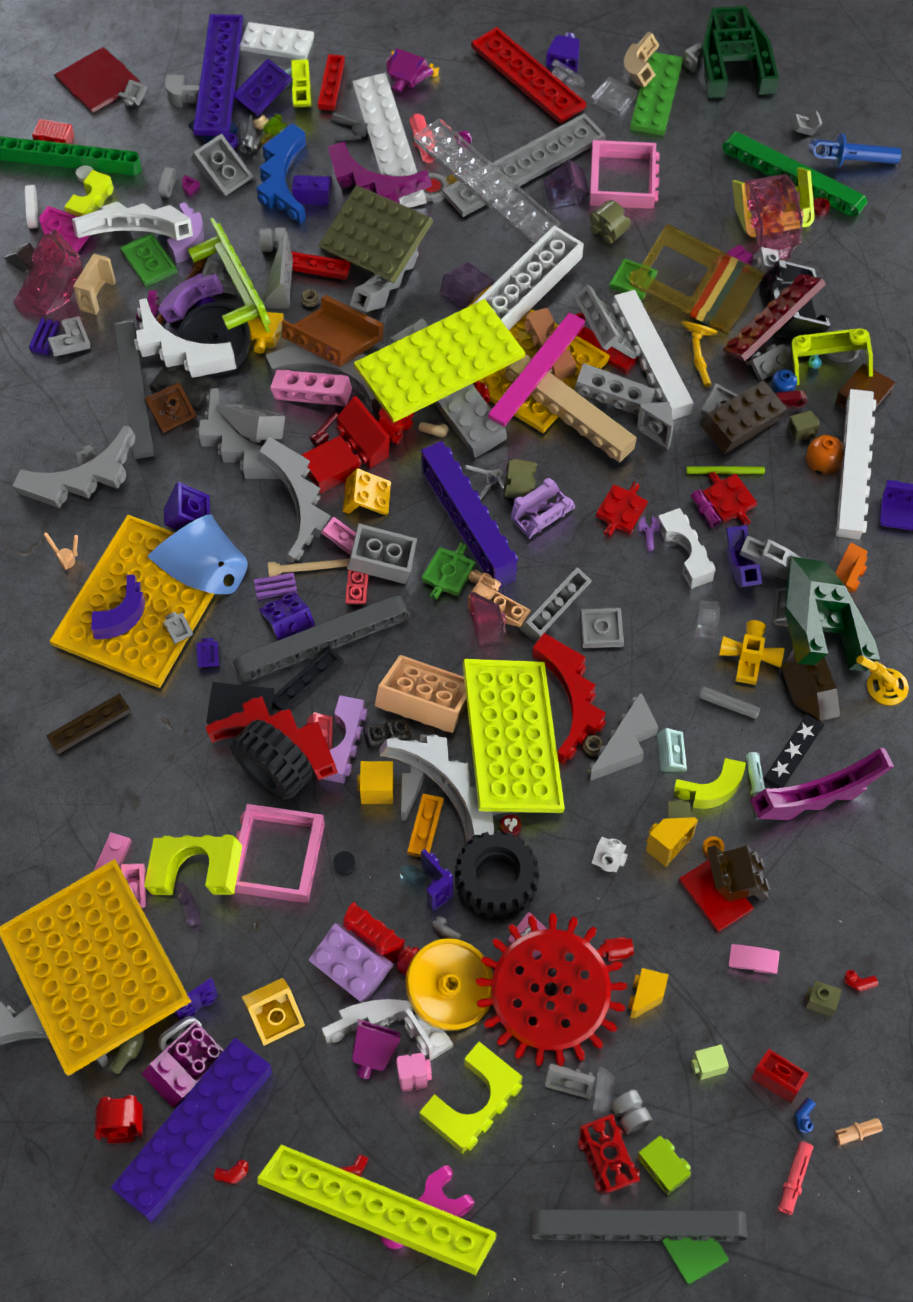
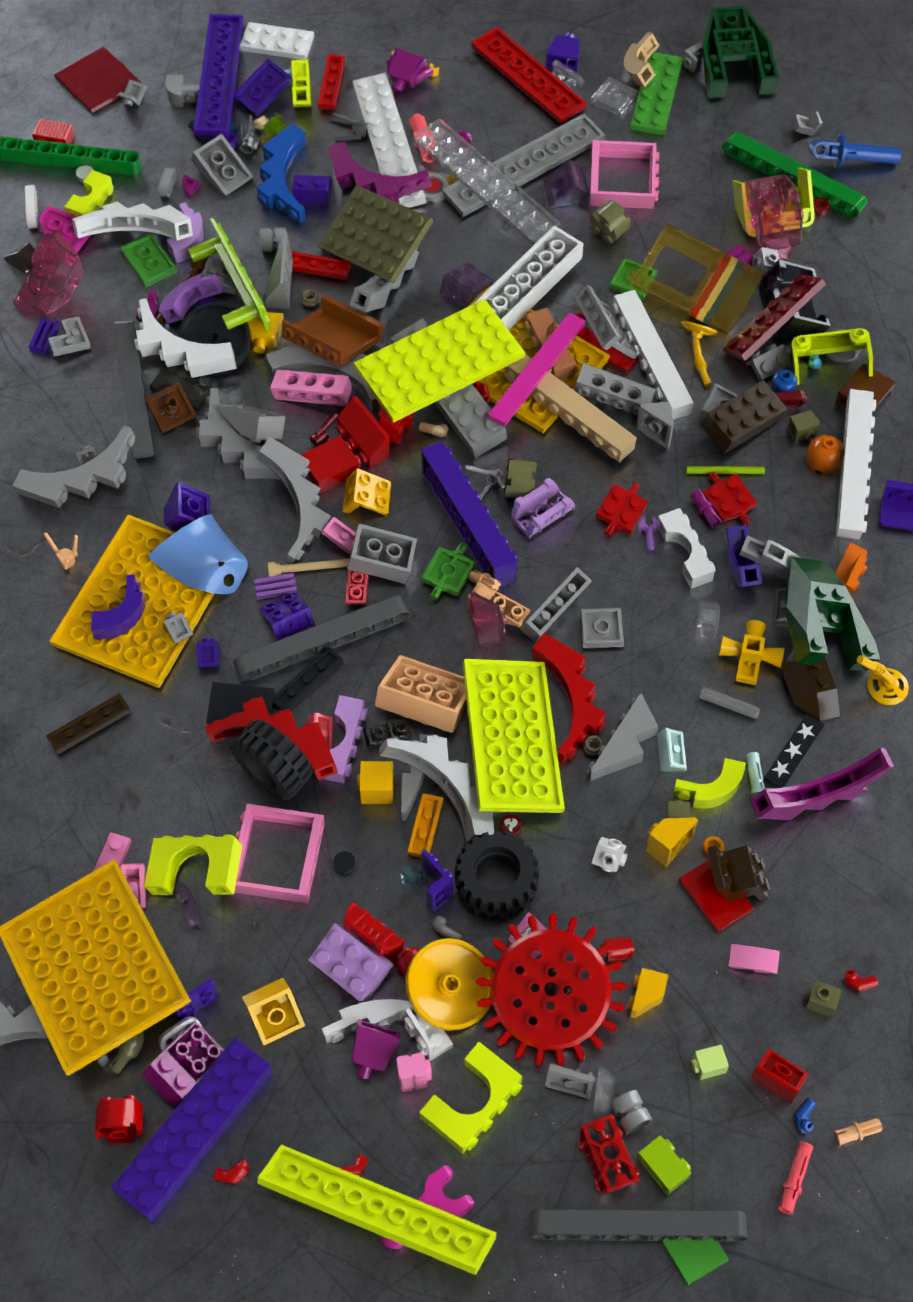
tan panel [73,254,116,315] -> none

